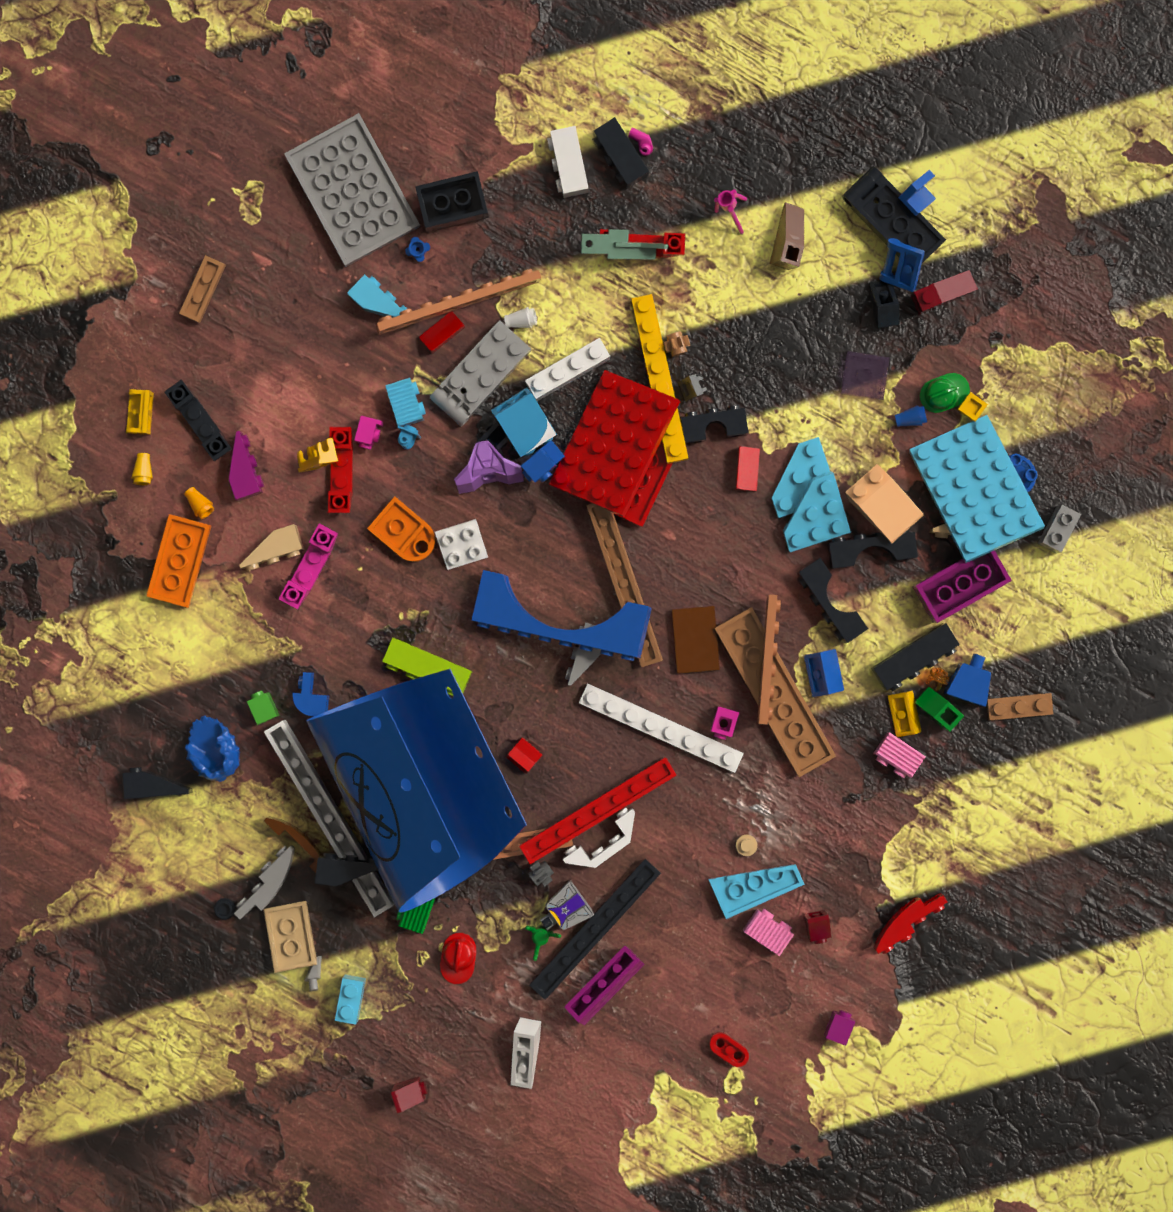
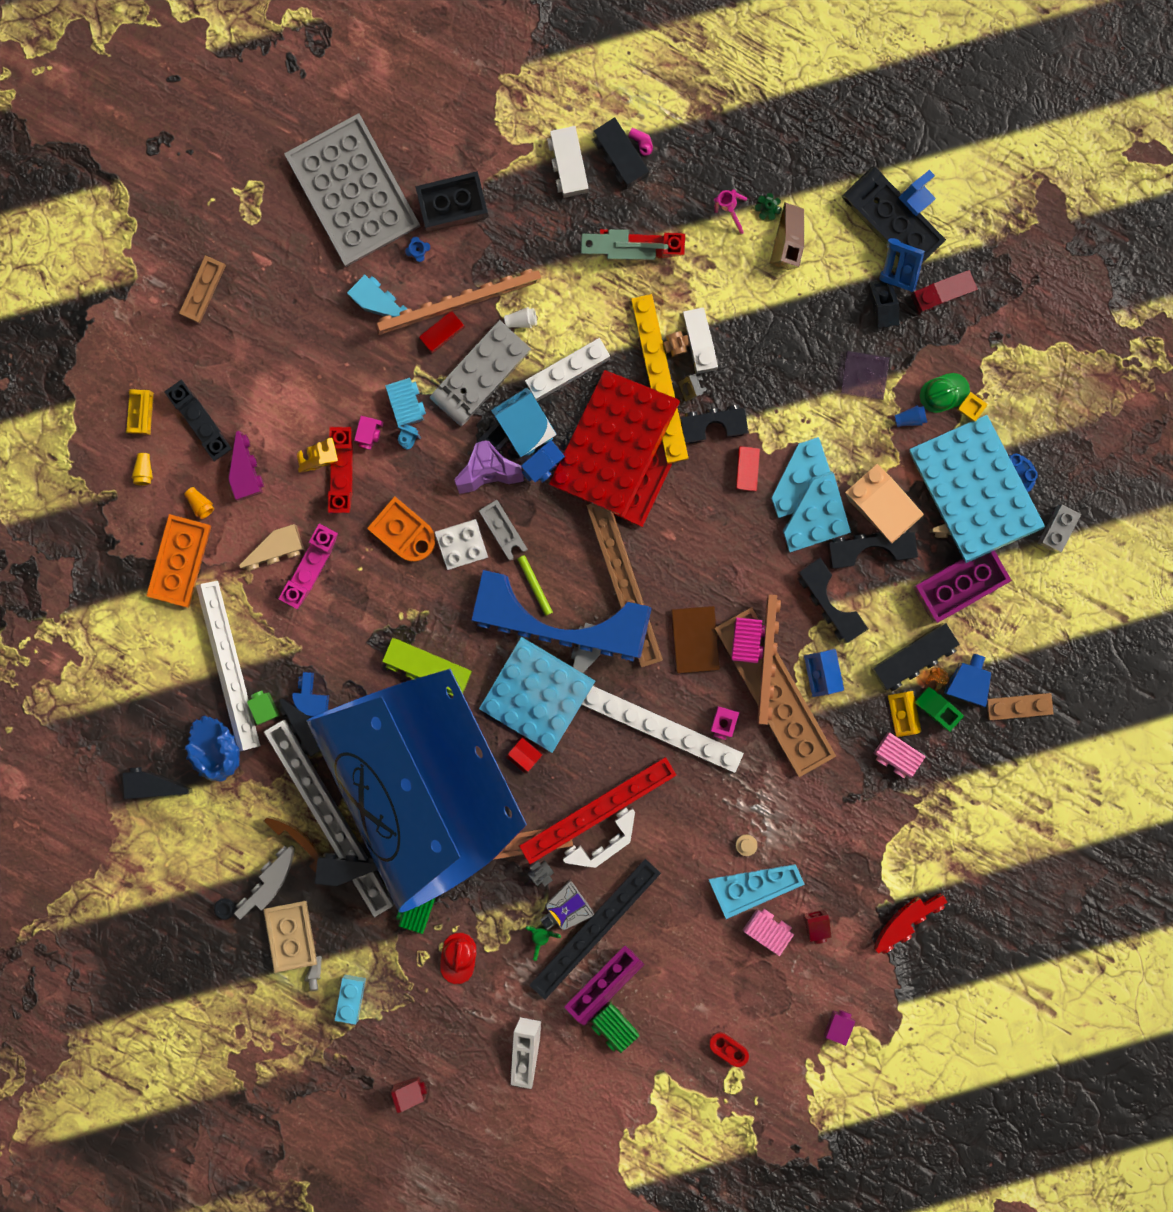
none -> white plate [196,581,260,751]
none -> black slope [279,698,320,757]
none -> light grey plate [479,500,528,561]
none -> medium azure plate [479,637,595,753]
none -> lime bar [518,555,553,616]
none -> green brick [591,1002,639,1053]
none -> white slope [683,307,718,374]
none -> dark pink brick [731,617,766,663]
none -> dark green plant [755,193,782,221]

